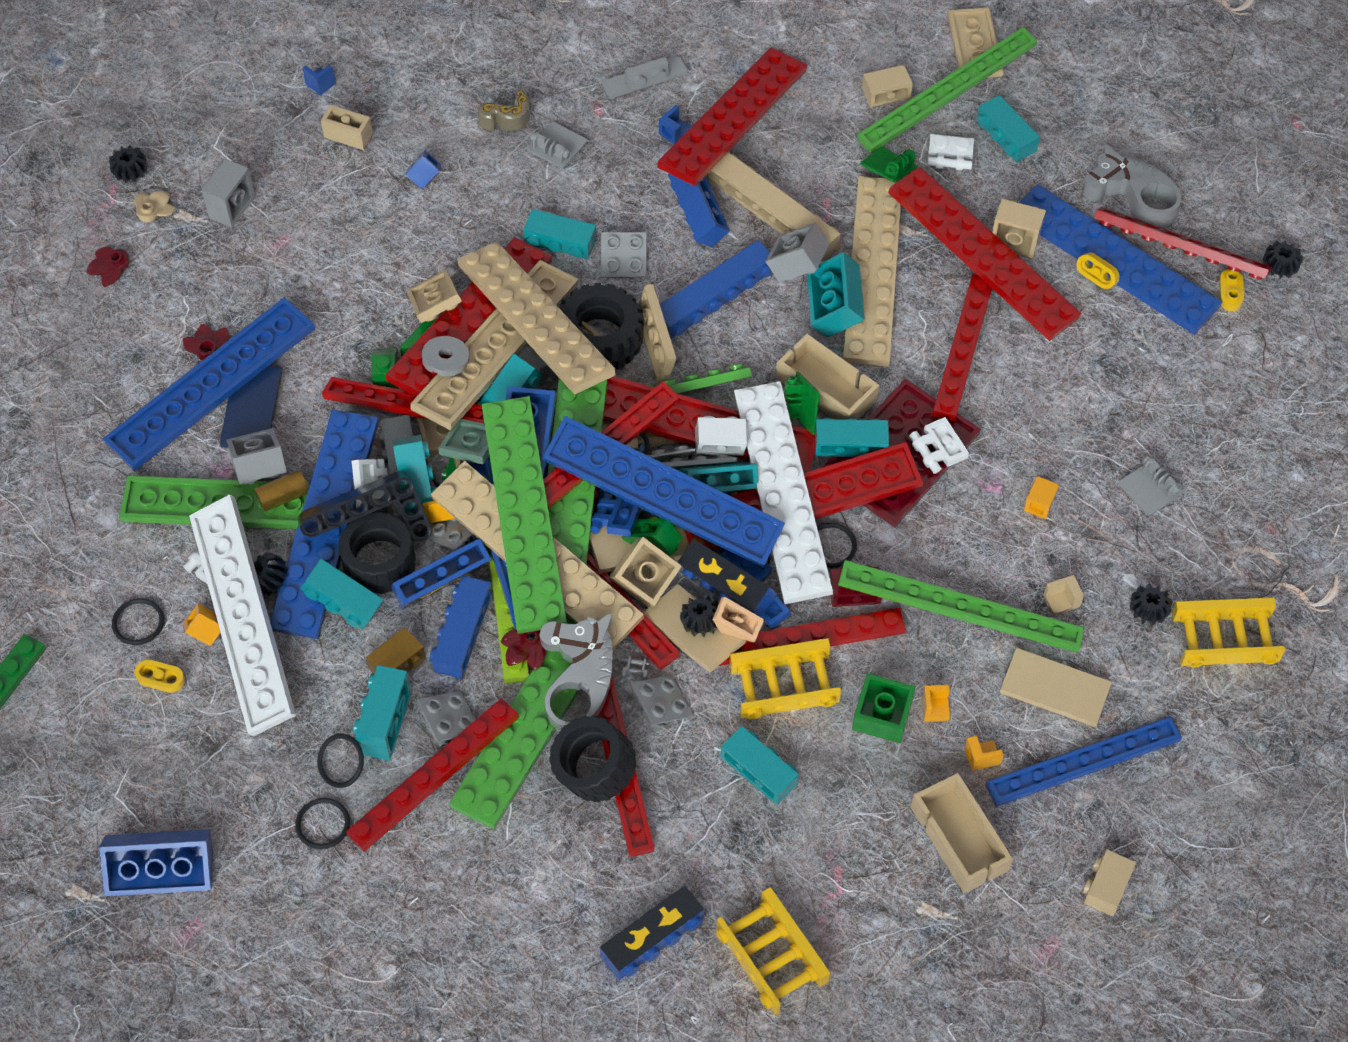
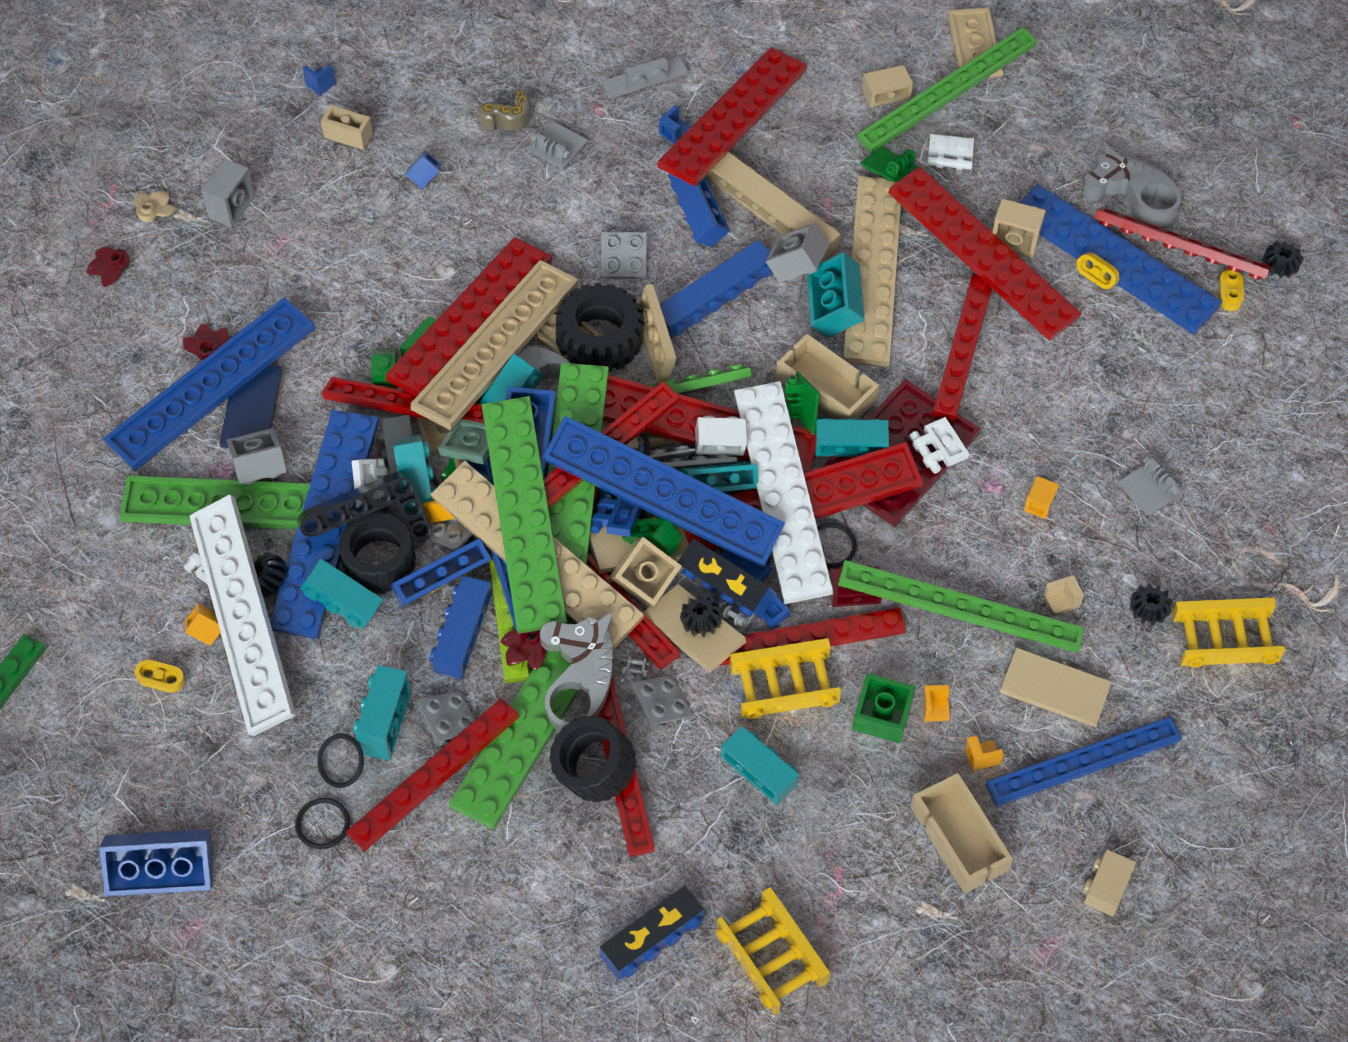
black gear [109,145,147,183] -> none
black tyre [112,598,164,645] -> none
pearl gold brick [254,470,308,512] -> none
pearl gold brick [366,627,426,674] -> none
tan plate [406,269,462,323] -> none
light grey tile [422,336,469,377] -> none
tan plate [457,241,615,395] -> none
teal brick [523,209,597,259] -> none
light nougat slope [713,597,764,642] -> none
teal brick [977,95,1040,162] -> none

